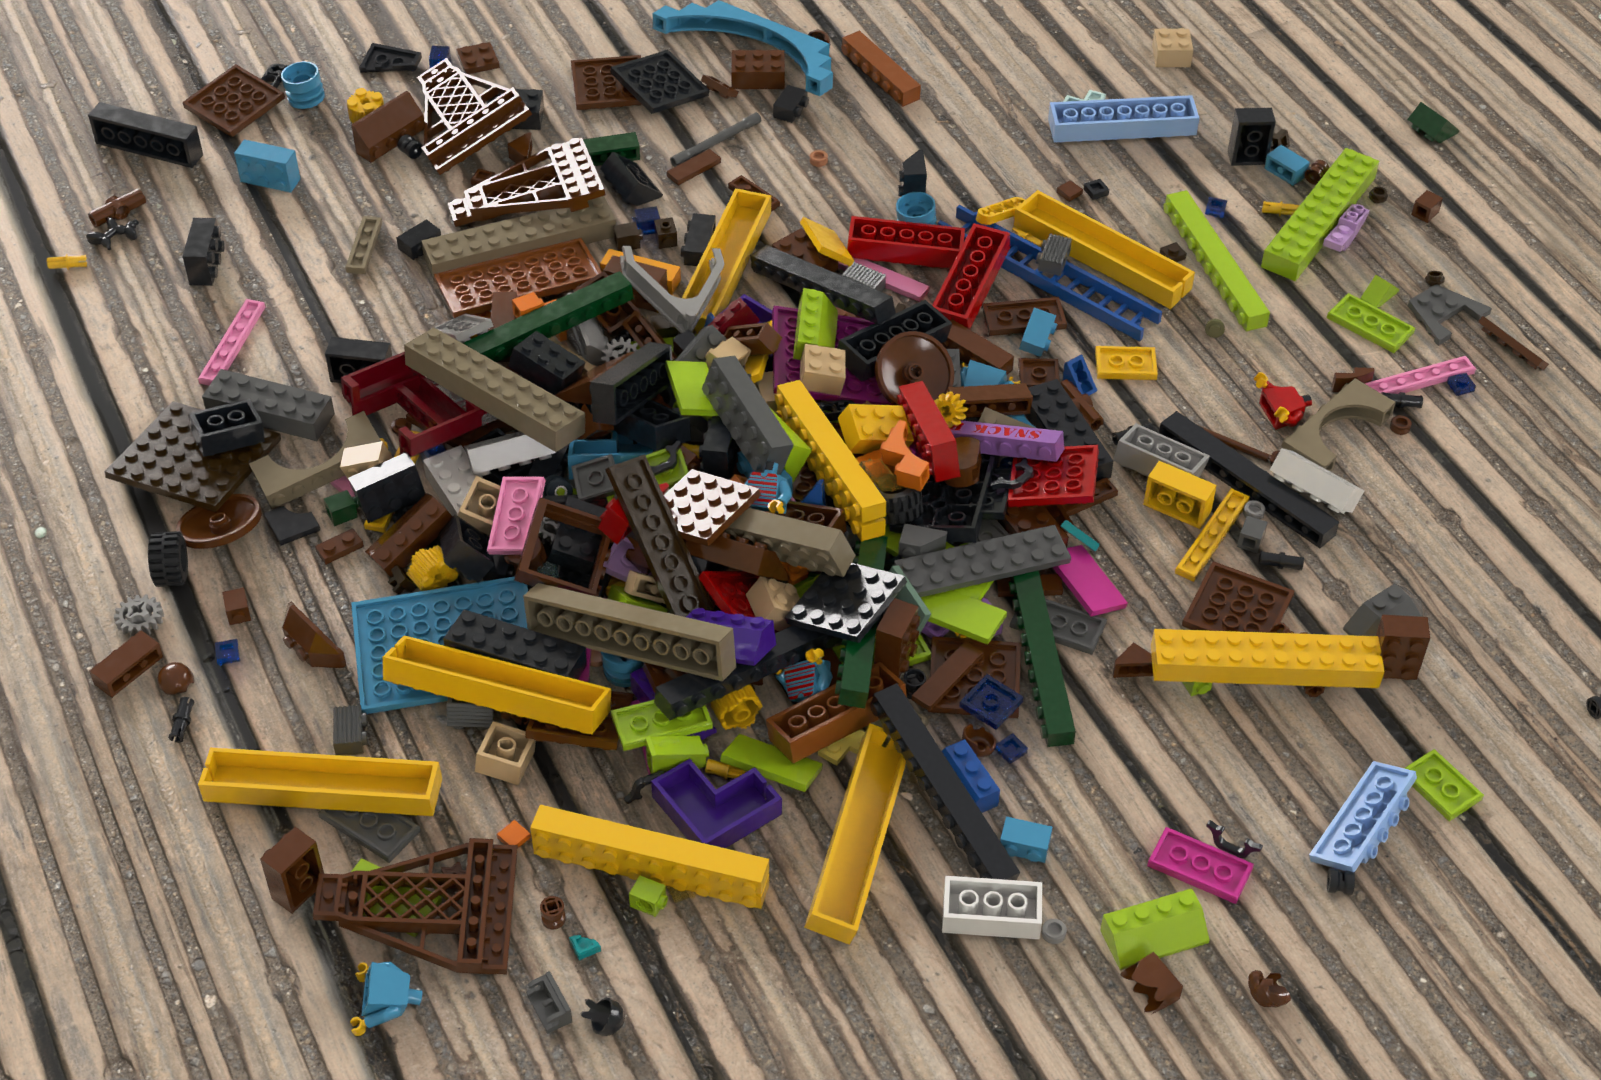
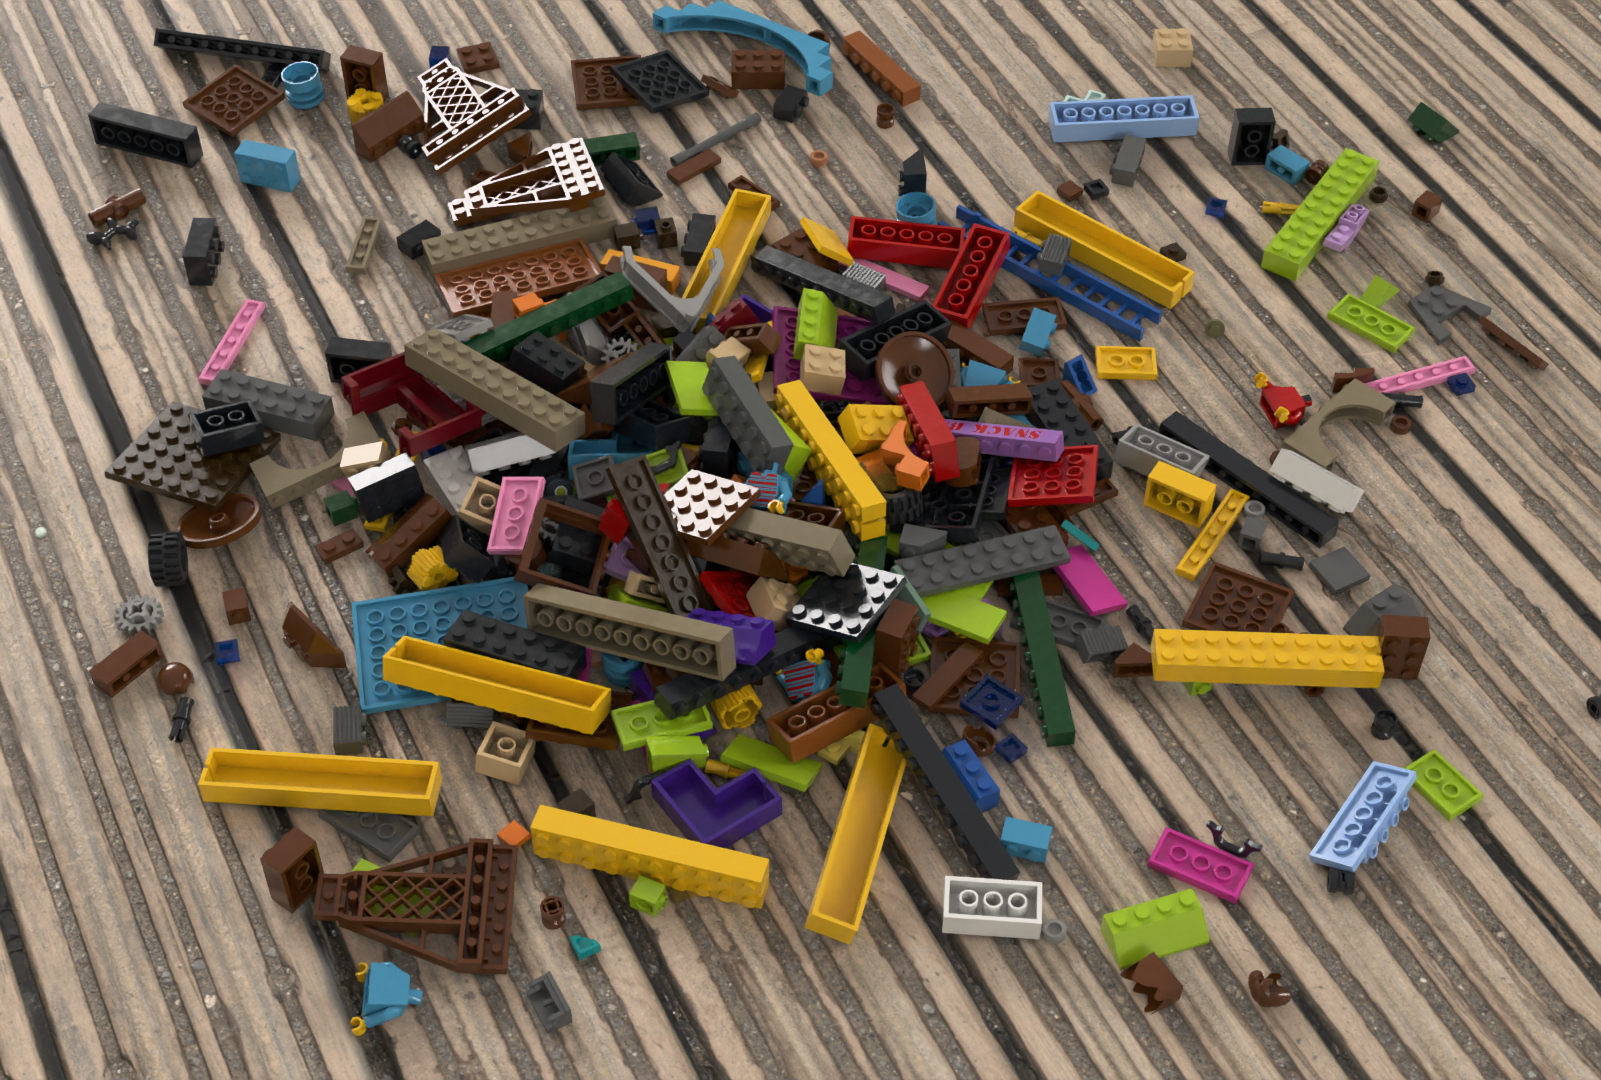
yellow axle [47,254,87,270] -> none
black tile [264,506,320,546] -> none
black wing [359,43,422,73] -> none
black piece [580,997,625,1036] -> none
yellow gear [934,392,968,427] -> none
yellow beam [976,197,1025,225] -> none
black helmet [990,458,1034,490] -> none
lime brick [1163,190,1270,332] -> none
reddish brown piece [1198,425,1270,462] -> none
none -> black brick [154,28,331,71]
none -> reddish brown brick [340,45,389,102]
none -> dark brown brick [558,788,596,817]
none -> reddish brown wheel [876,103,895,129]
none -> dark grey brick [1074,625,1128,664]
none -> dark grey brick [1109,135,1146,187]
none -> black pin [1126,605,1154,645]
none -> dark grey tile [1309,546,1370,595]
none -> black wheel [1371,709,1398,740]

